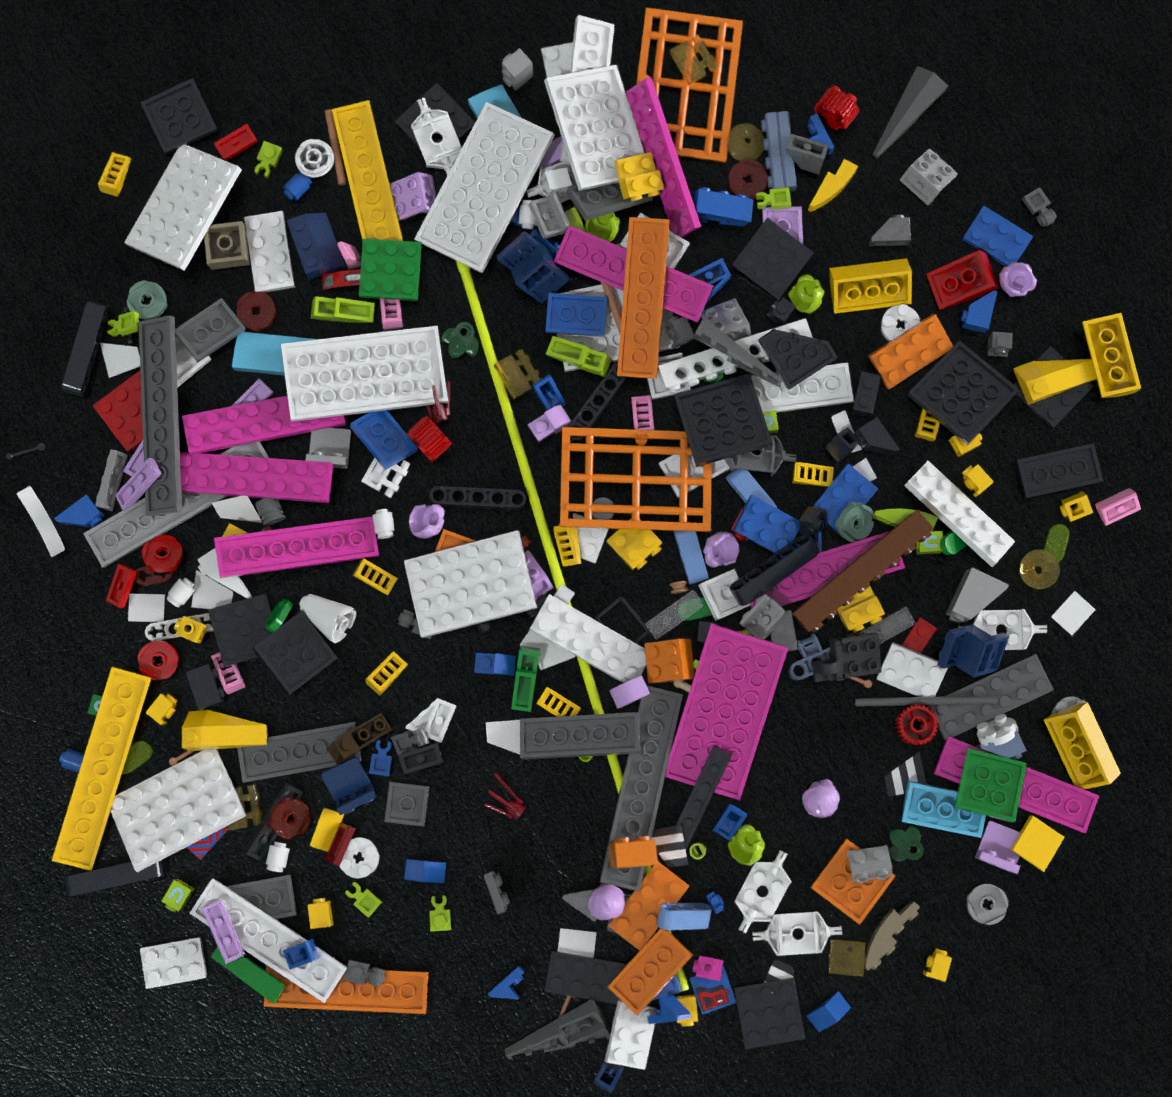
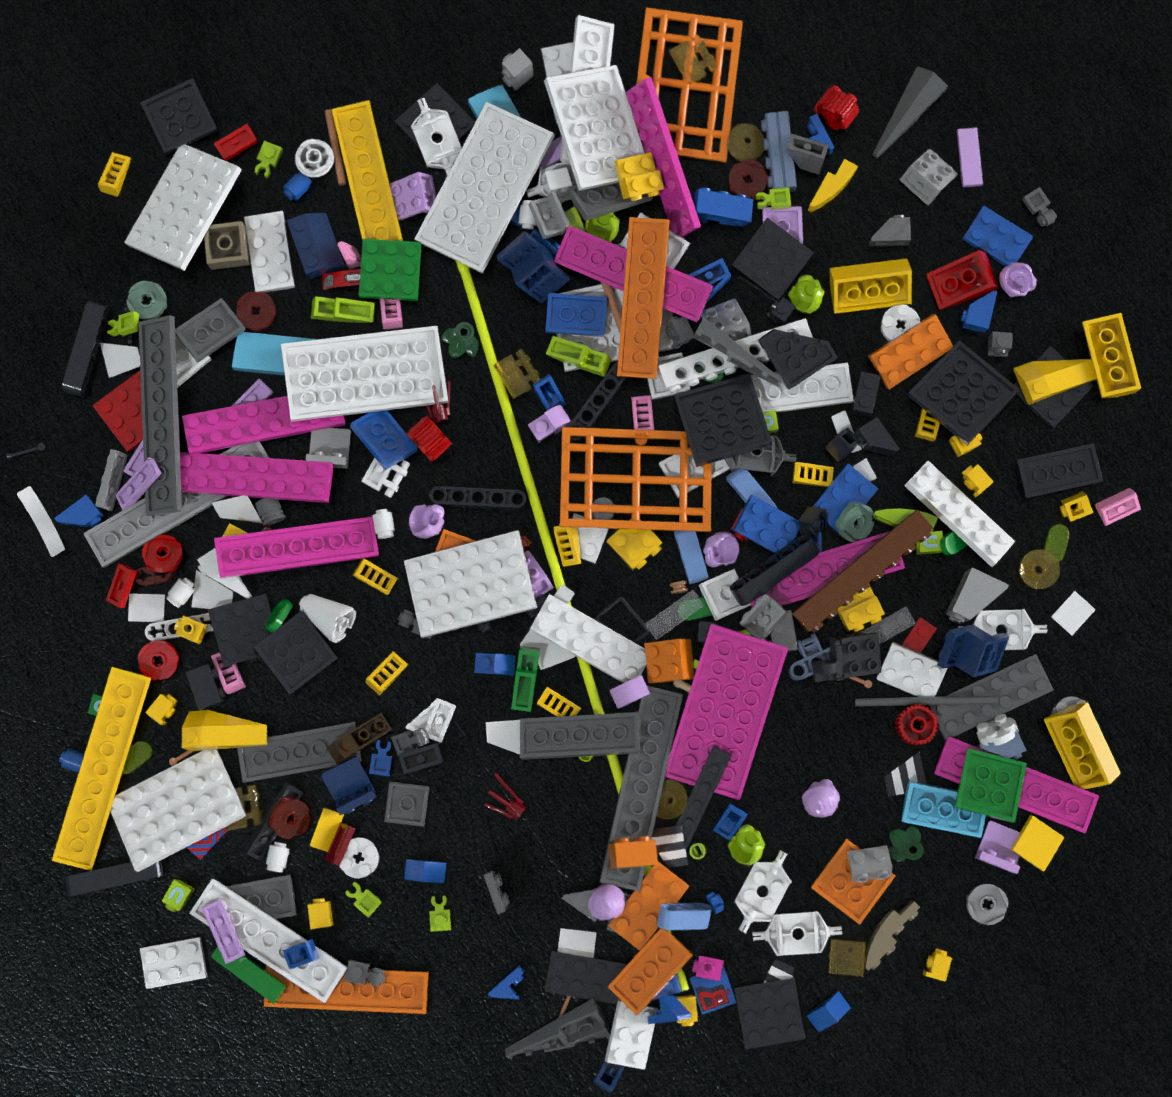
none -> clear yellow dish [656,779,687,820]
none -> lavender tile [957,128,983,187]

